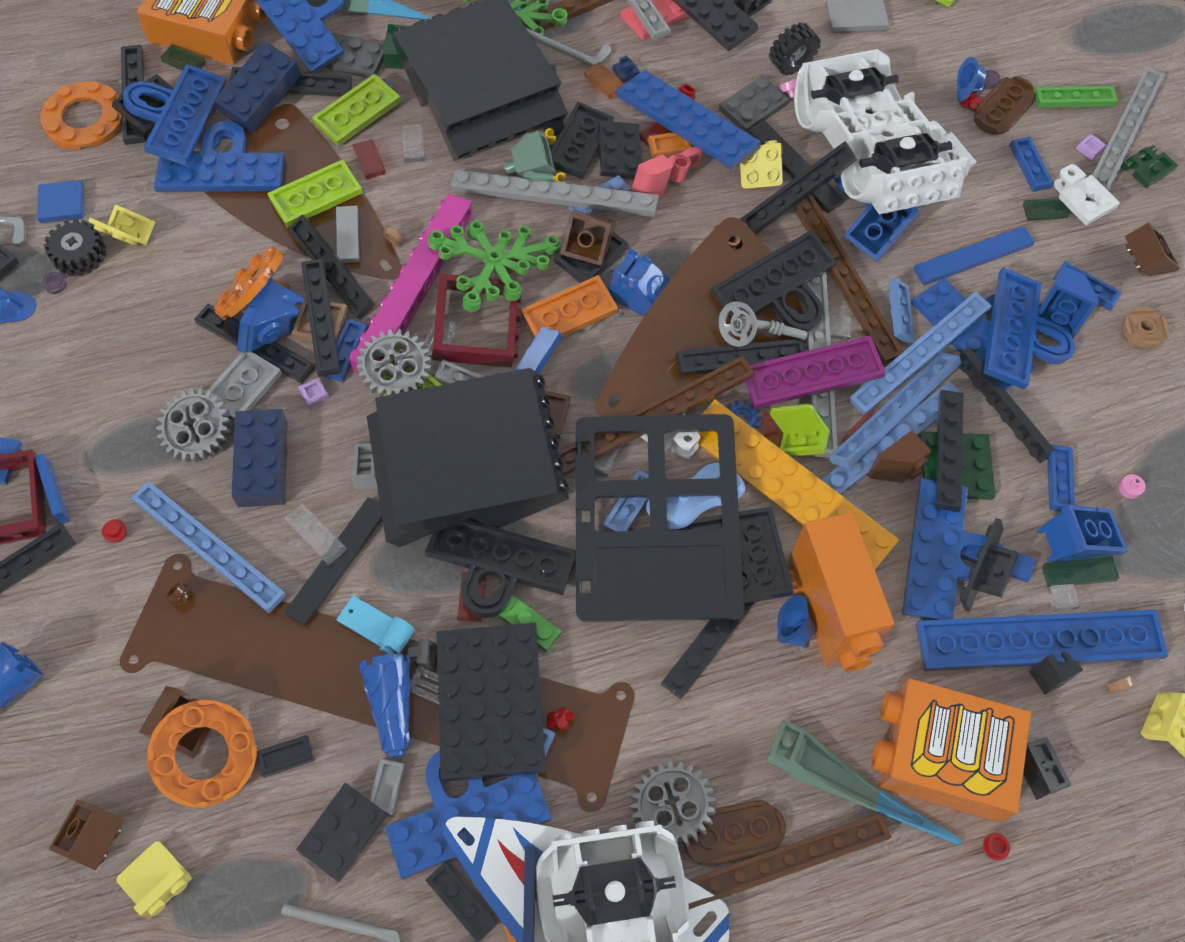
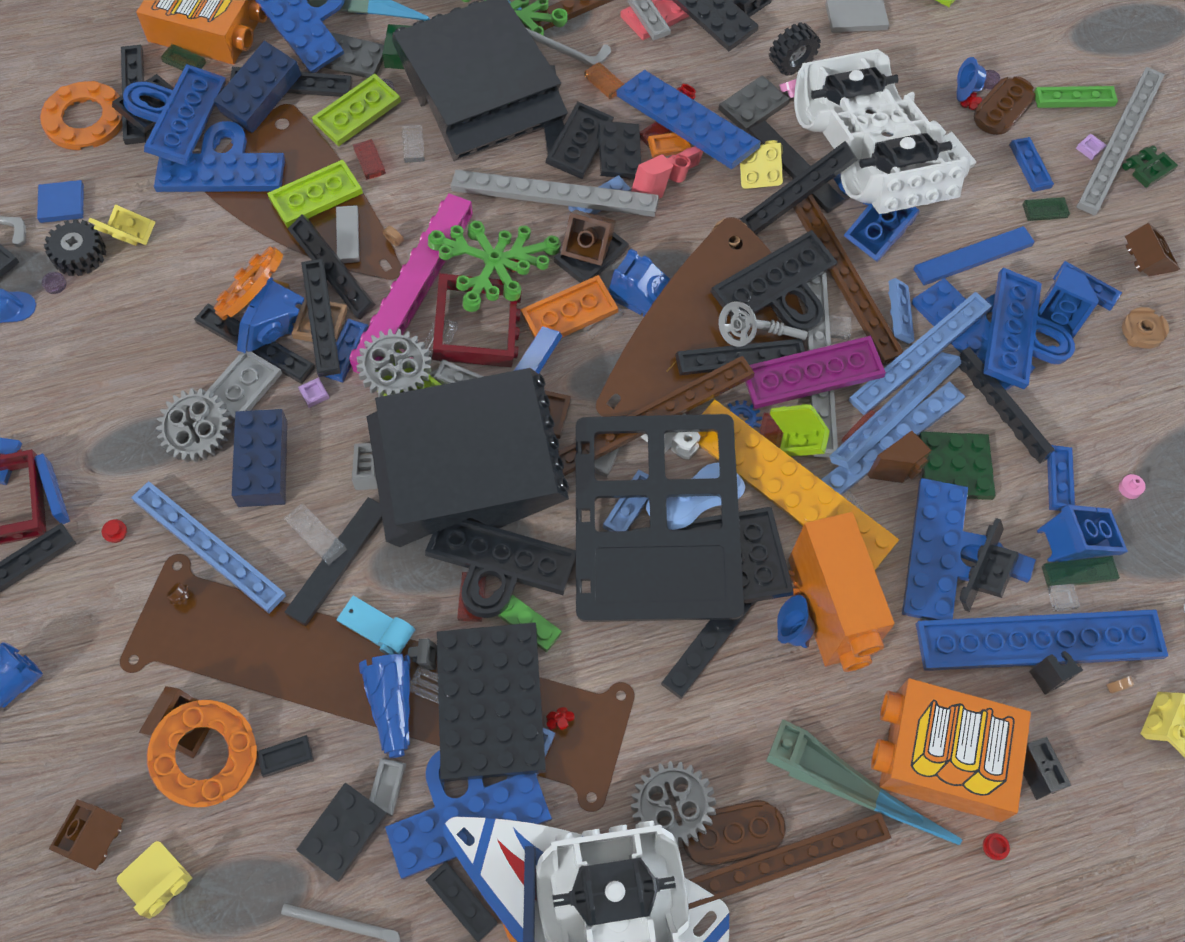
sand green torso [504,128,566,183] -> none
dark blue tile [613,55,640,83] -> none
black plate [935,390,964,512] -> none
white plate [1054,164,1120,226] -> none

